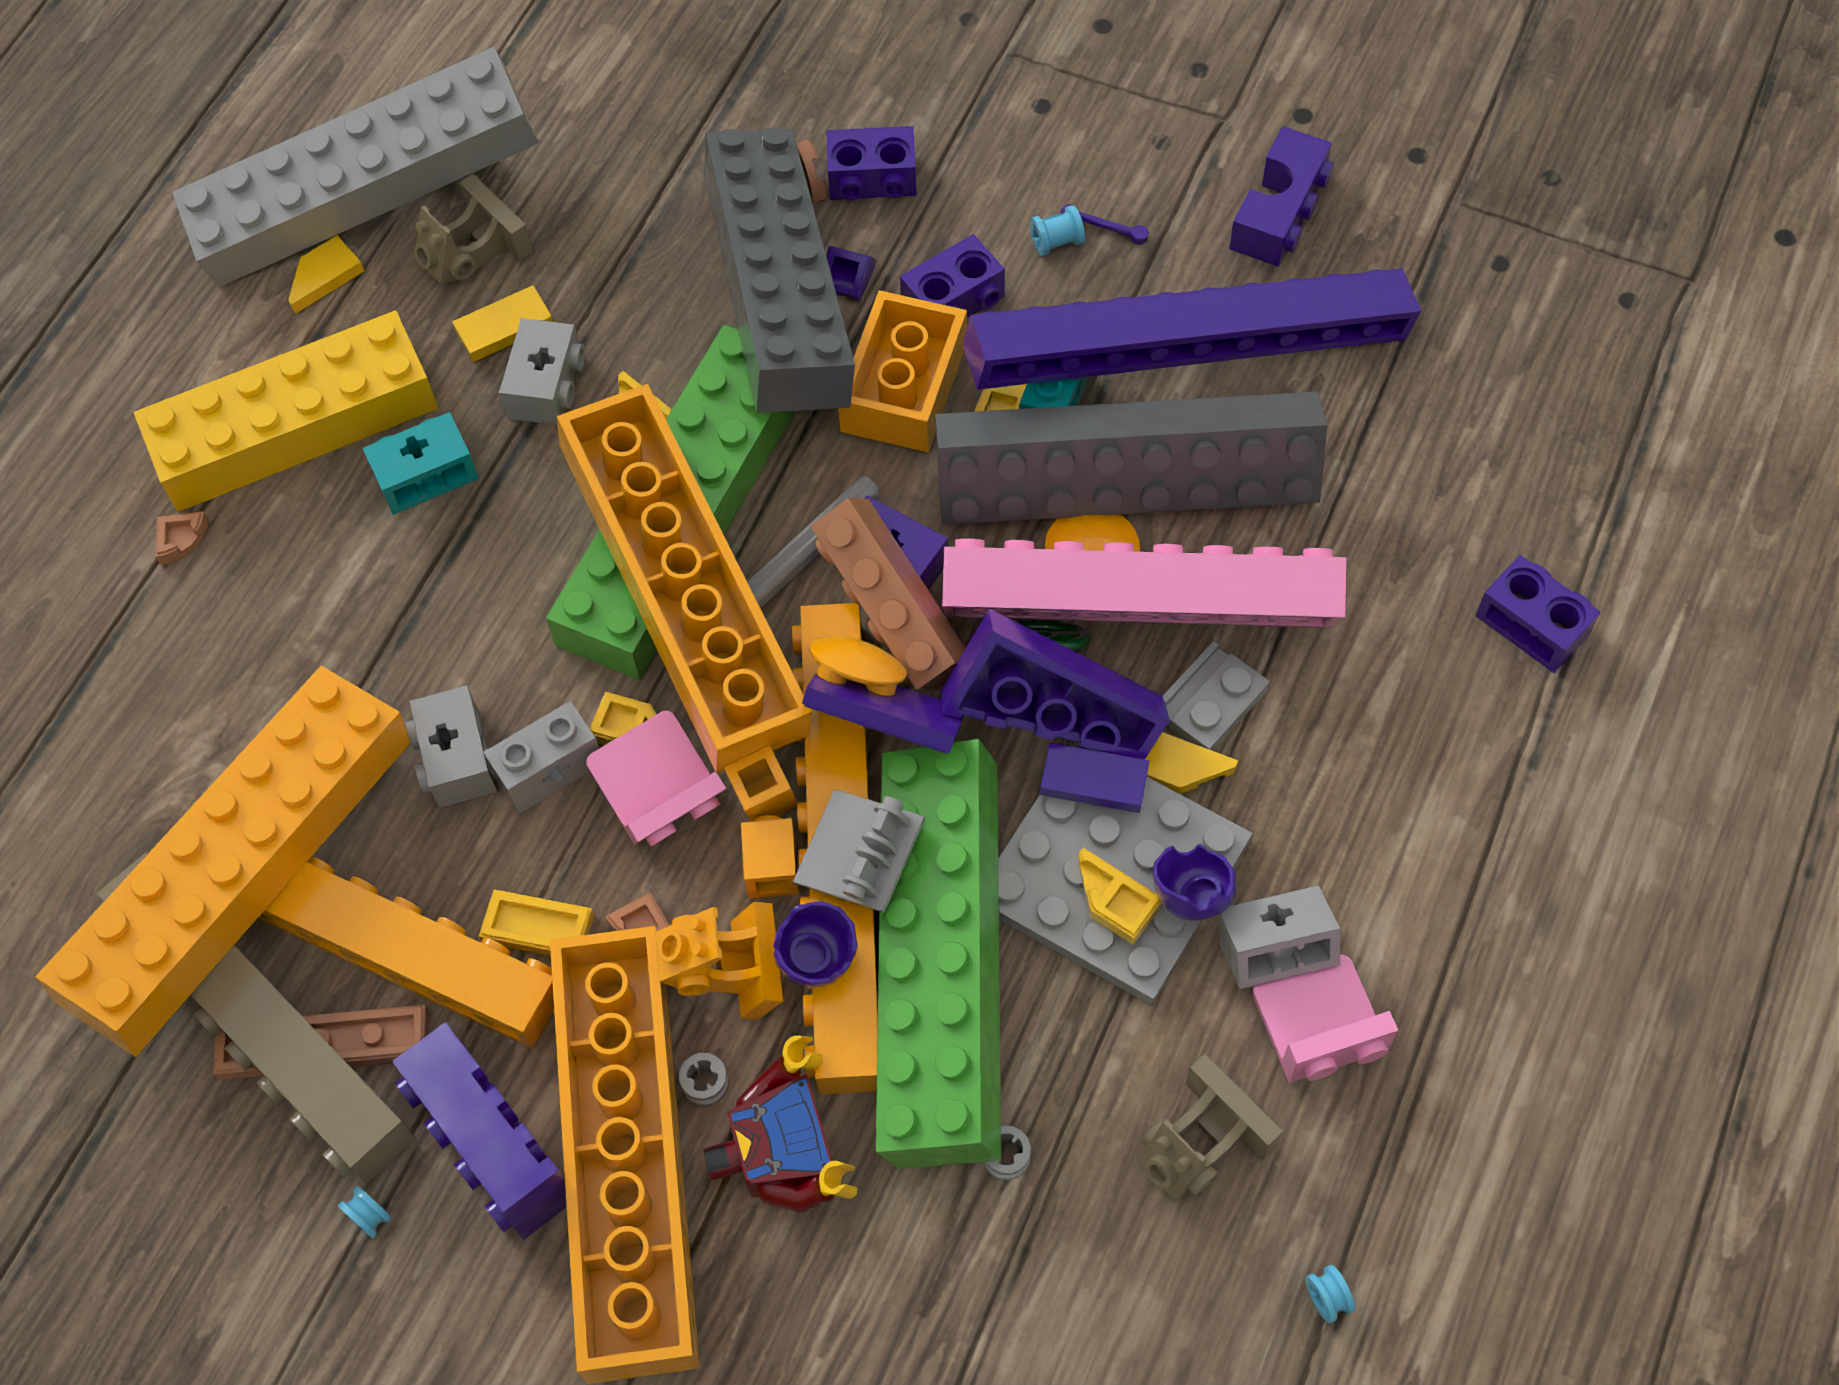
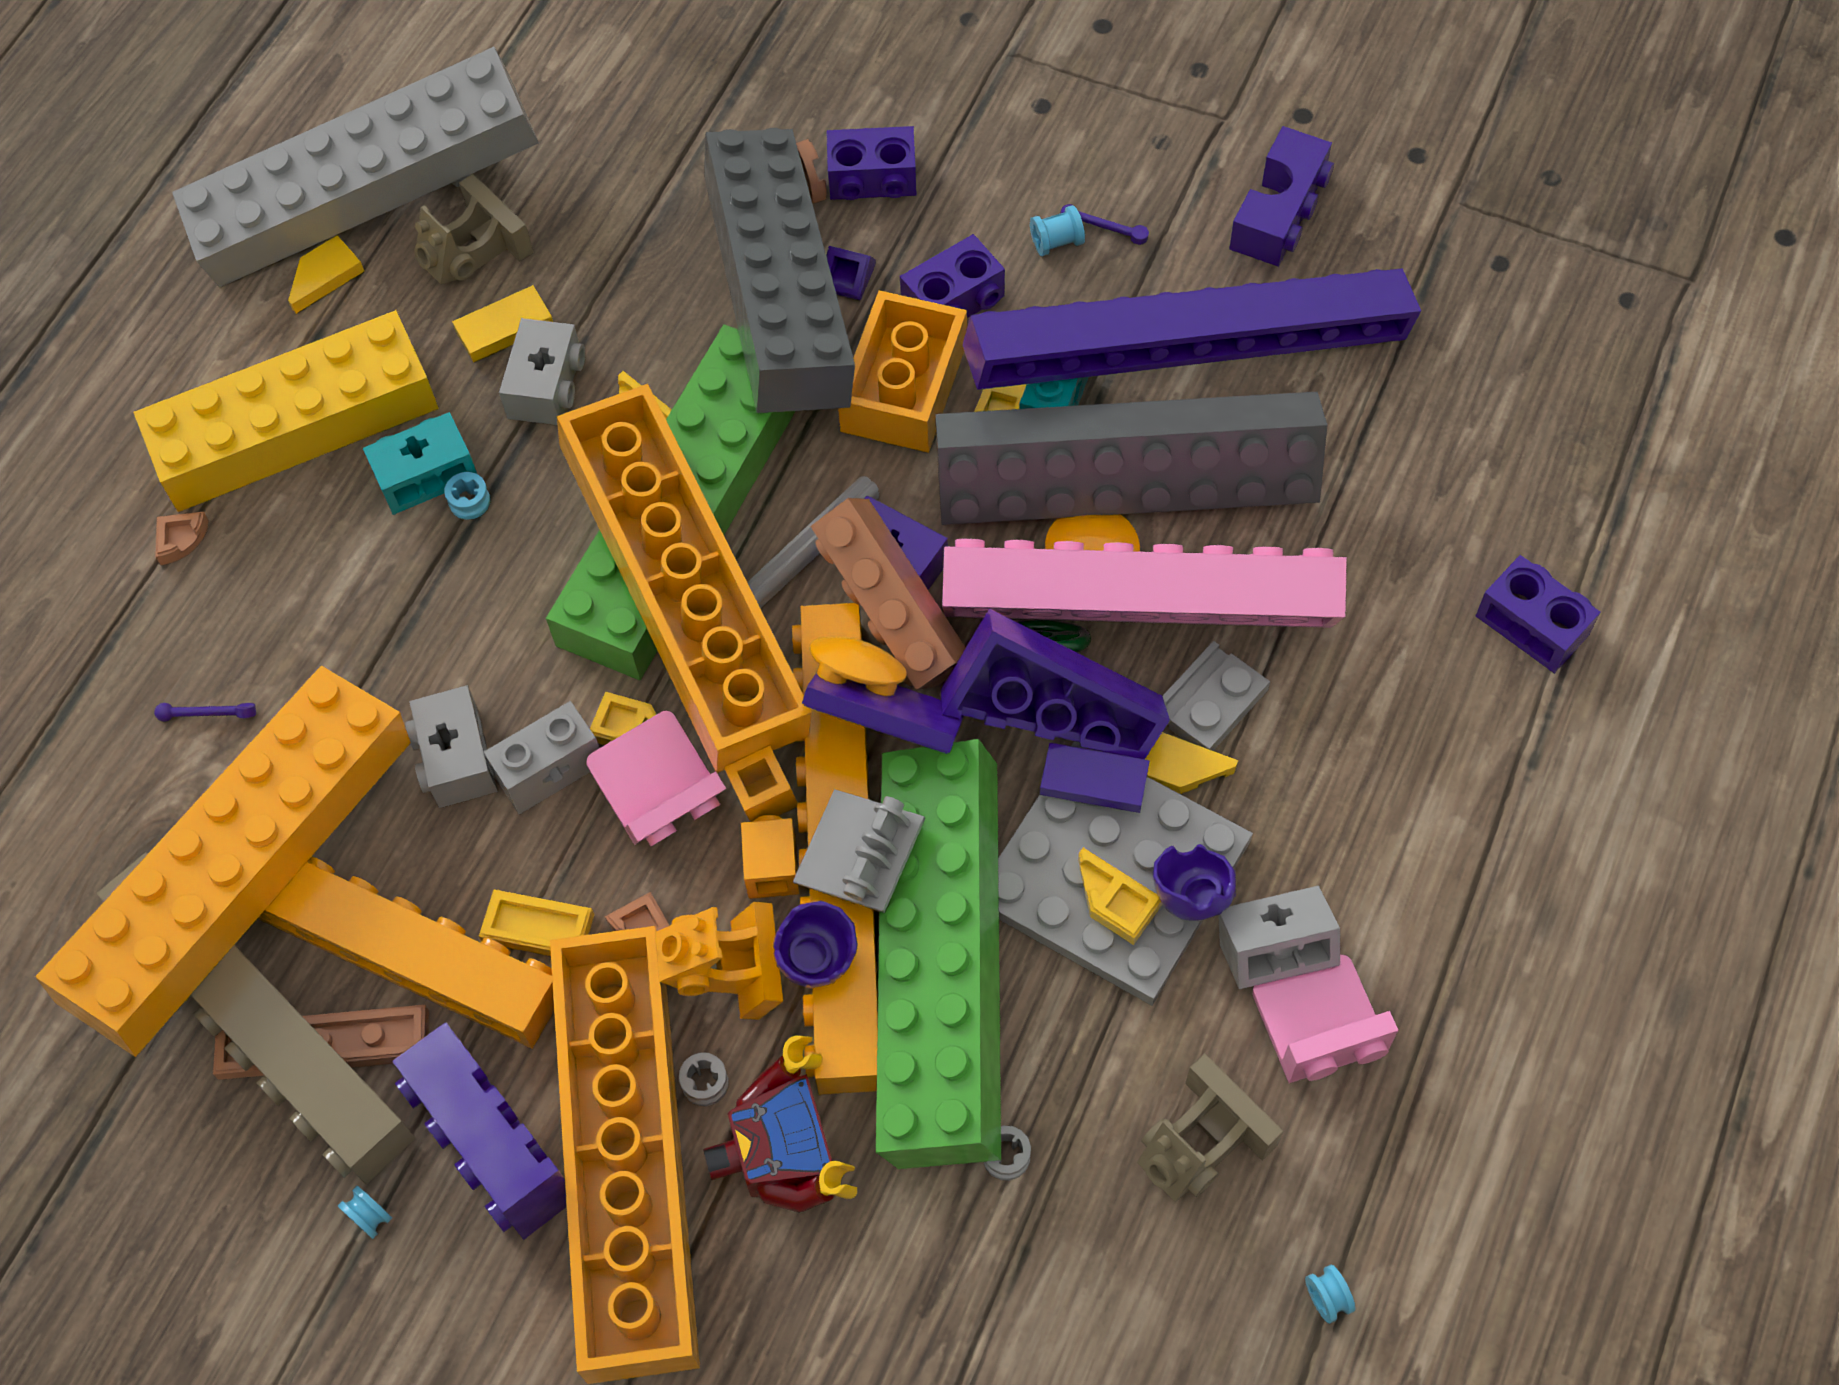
none -> dark purple hinge [154,703,257,722]
none -> medium azure bush [444,472,490,520]

